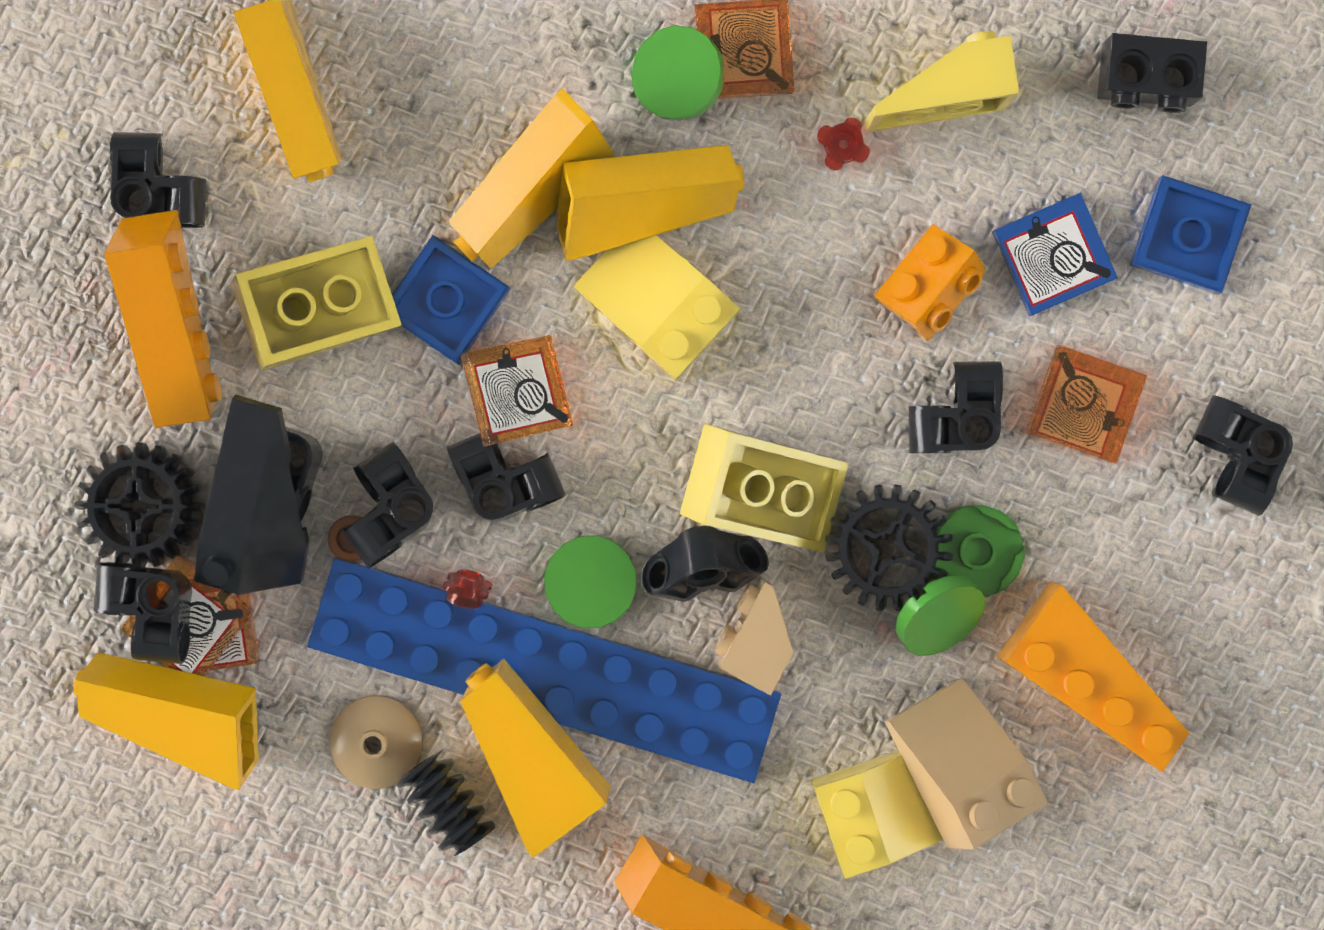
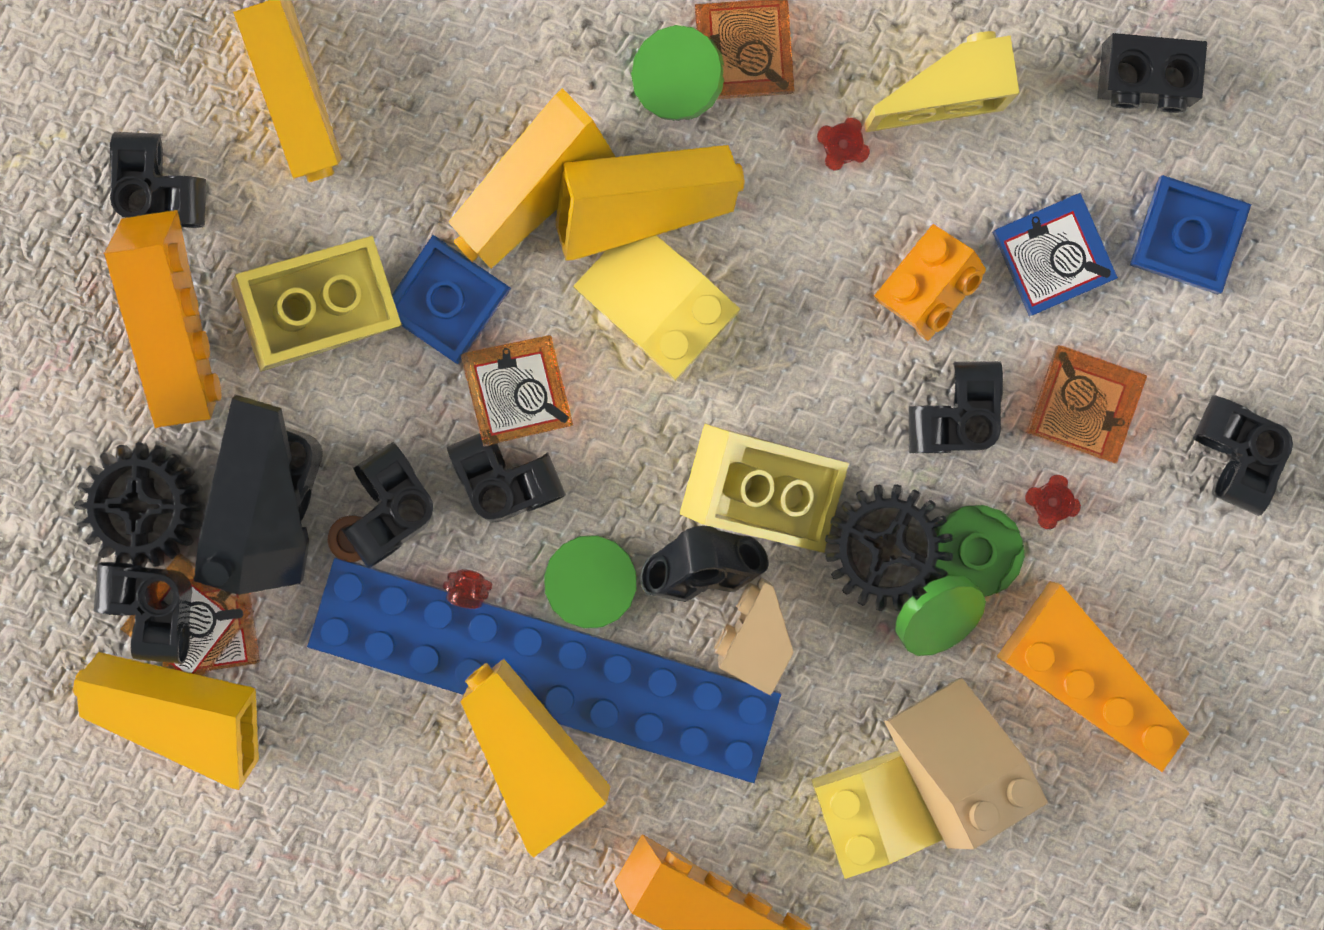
tan dish [330,695,423,789] -> none
black piece [396,749,495,856] -> none
none -> clear red plate [1025,475,1081,529]

